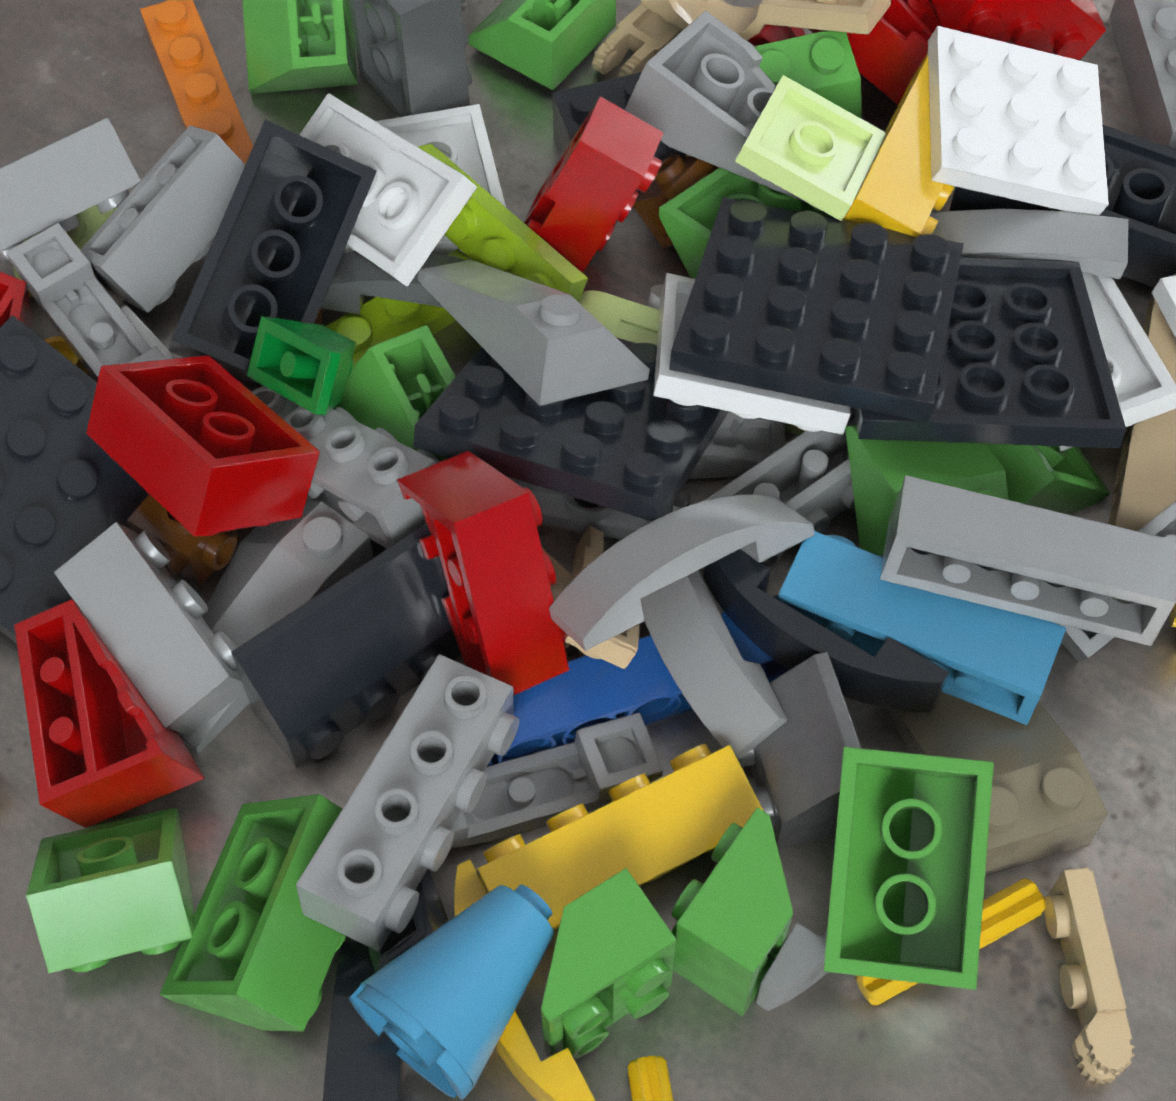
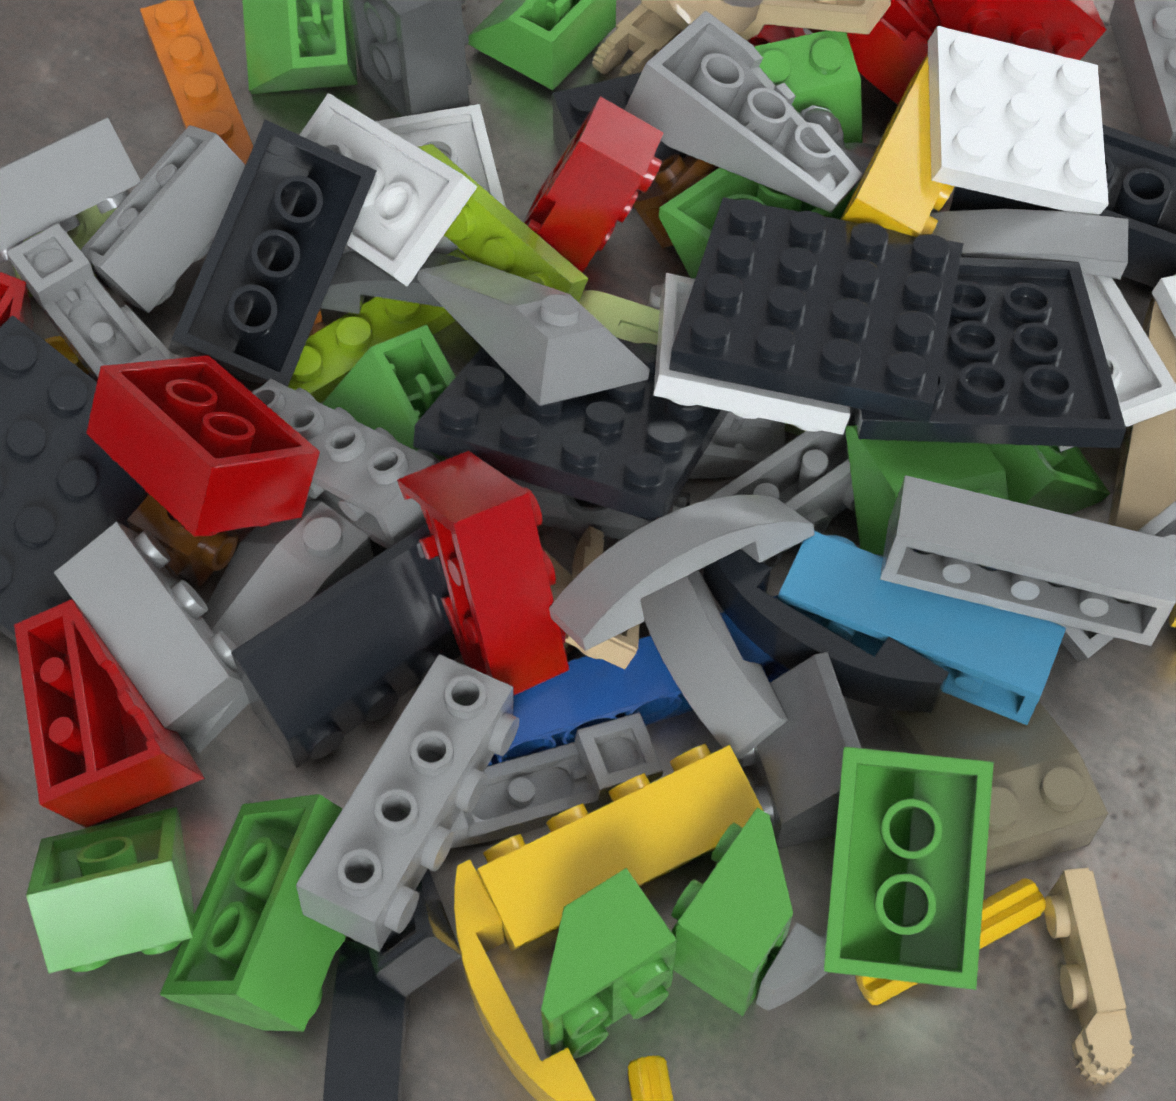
green slope [247,316,357,415] -> none
dark azure cone [349,884,554,1100] -> none
yellowish green plate [735,75,887,221] -> none

